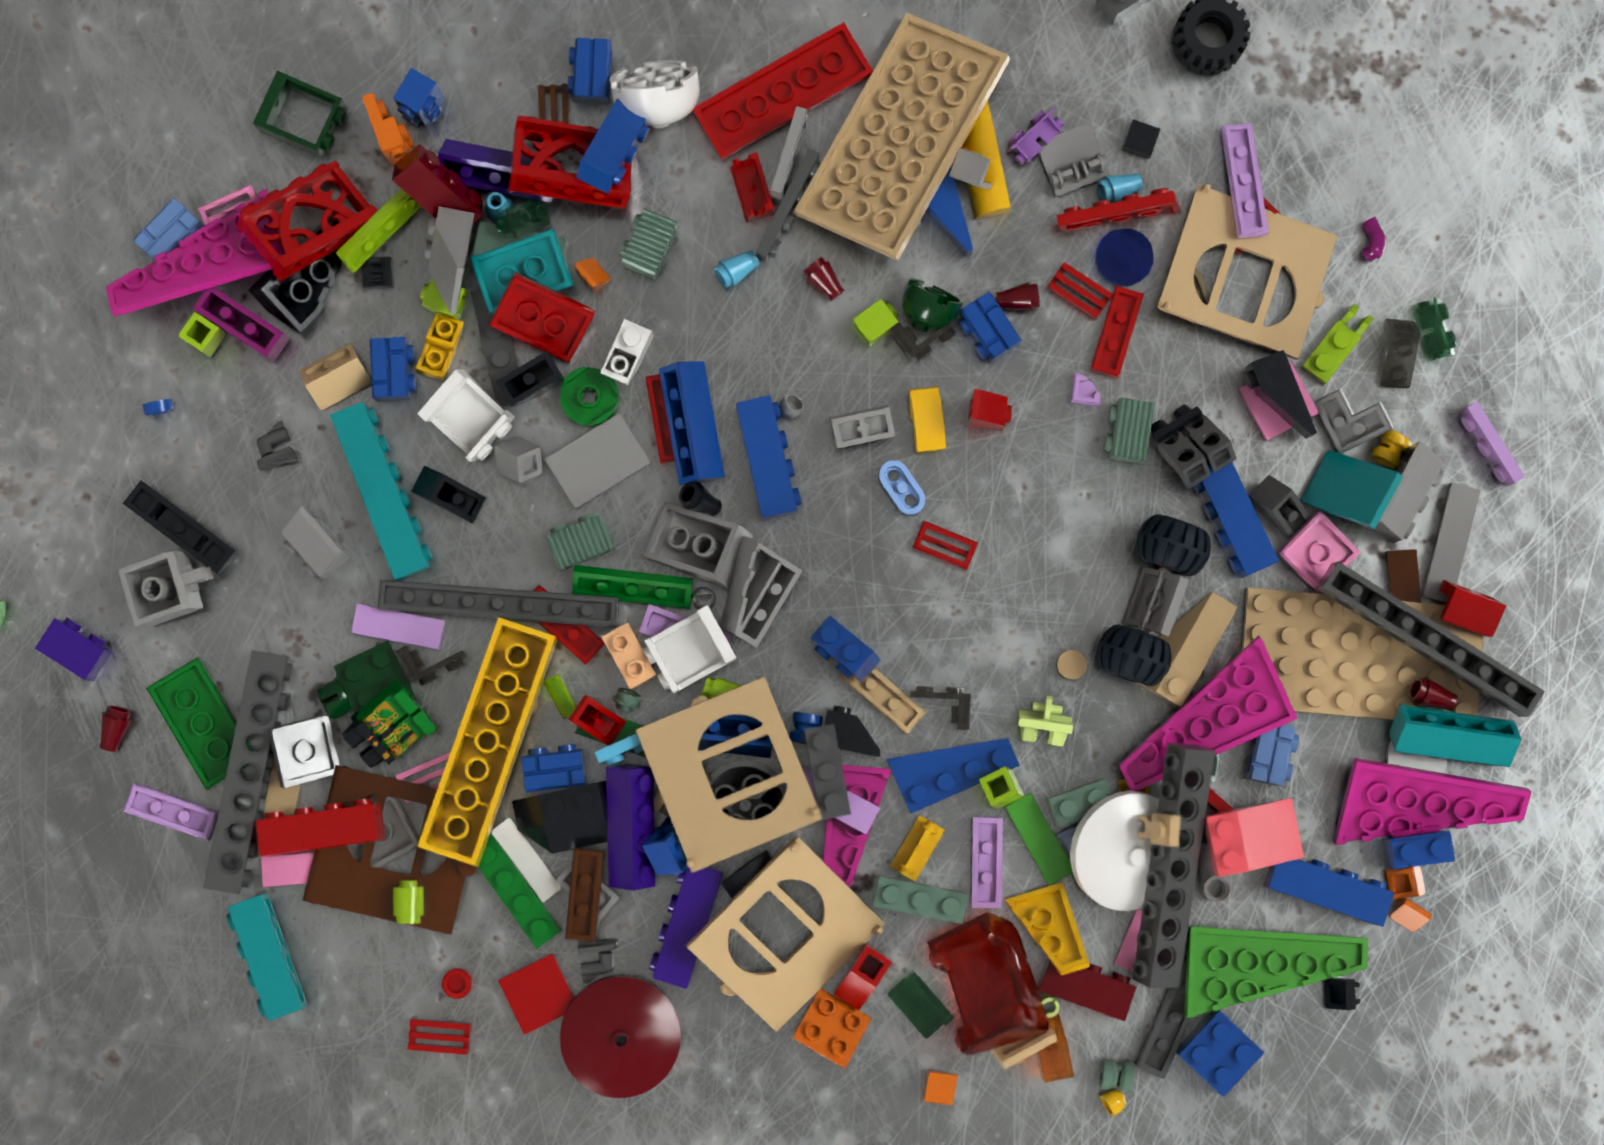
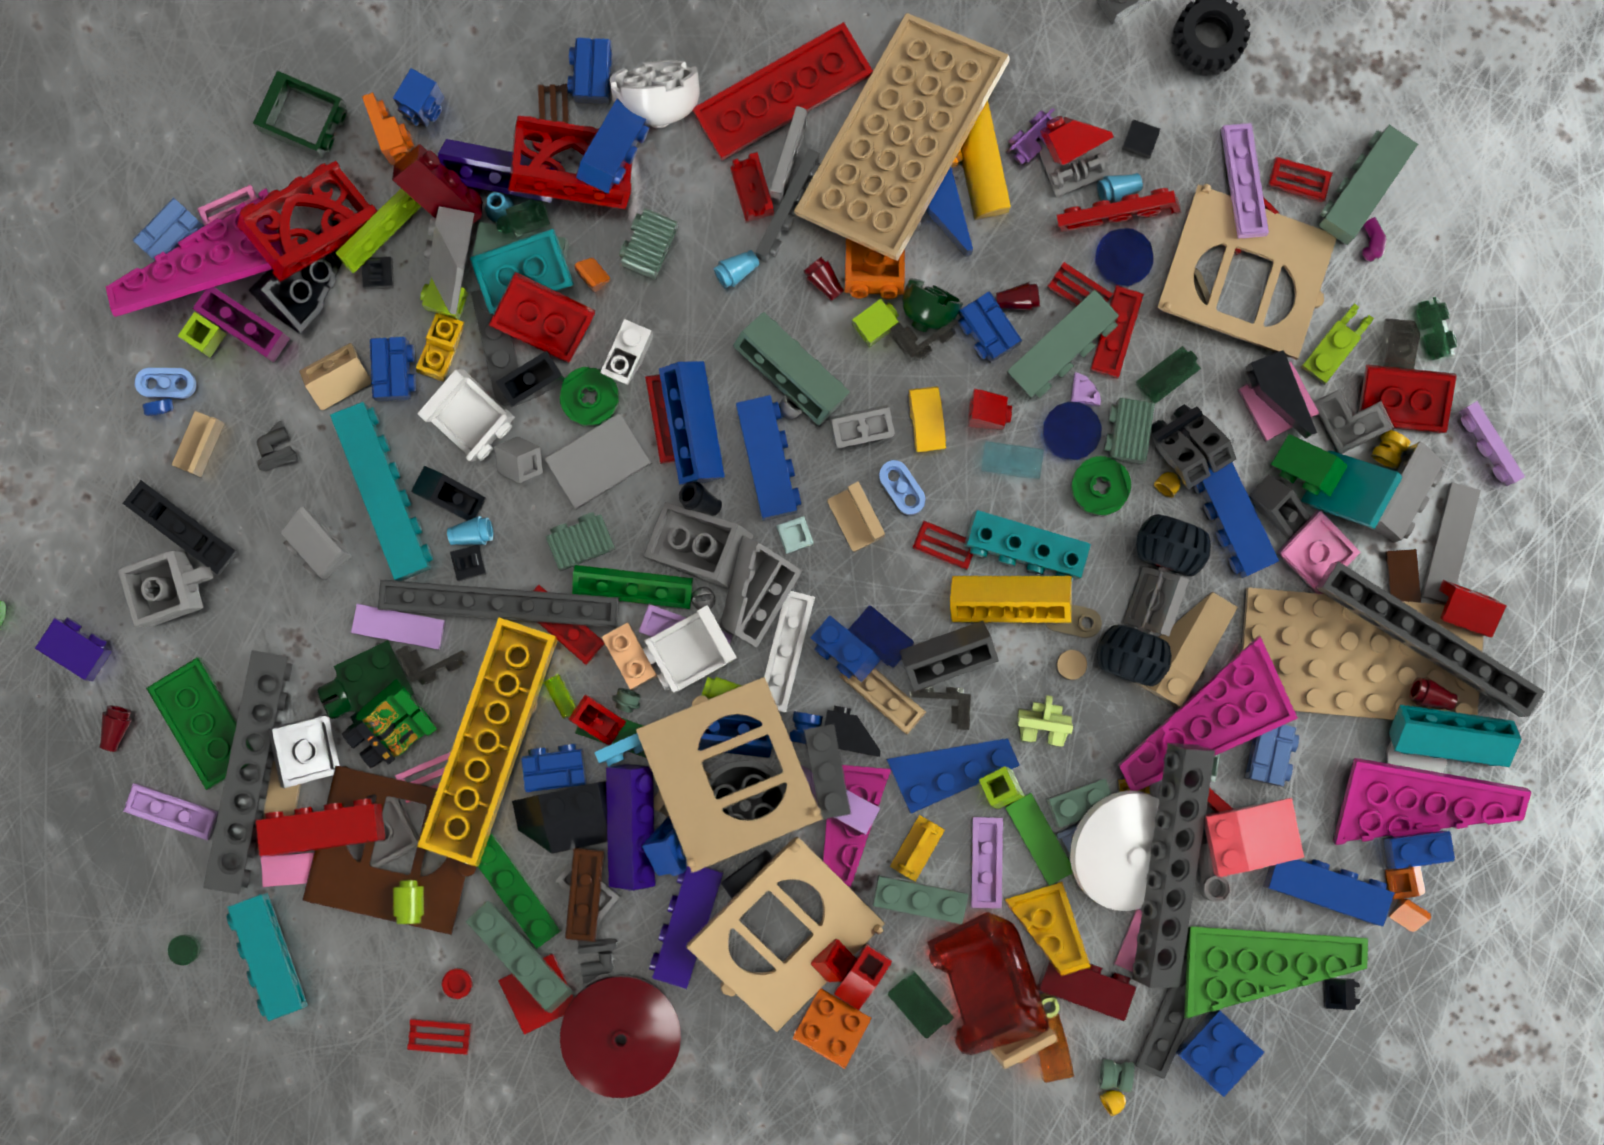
white sticker [491,818,561,902] -> none
orange slope [923,1069,958,1105] -> none
light grey panel [949,148,993,190] -> none
tan plate [1138,813,1181,847] -> none
none -> light blue plate [135,368,197,399]
none -> clear green tile [168,934,200,965]
none -> tan panel [171,411,225,477]
none -> medium azure cone [447,516,493,545]
none -> black tile [450,545,487,581]
none -> sand green brick [466,901,574,1013]
none -> sand green brick [733,312,850,426]
none -> white plate [764,591,815,713]
none -> light aqua tile [776,516,814,554]
none -> red slope [811,939,856,982]
none -> tan panel [827,481,885,552]
none -> orange plate [845,238,905,299]
none -> clear blue panel [848,606,914,670]
none -> dark grey brick [899,621,999,691]
none -> yellow brick [950,576,1072,623]
none -> teal brick [964,510,1091,580]
none -> clear light blue plate [981,441,1044,480]
none -> sand green brick [1007,290,1119,399]
none -> red slope [1040,116,1114,165]
none -> clear blue tile [1043,402,1102,461]
none -> dark tan plate [1044,604,1102,638]
none -> green plate [1071,456,1131,516]
none -> clear green hinge [1136,346,1201,404]
none -> yellow hinge [1154,472,1181,498]
none -> red tile [1267,157,1333,202]
none -> green brick [1271,434,1348,496]
none -> sand green brick [1318,124,1418,245]
none -> red tile [1358,365,1457,433]

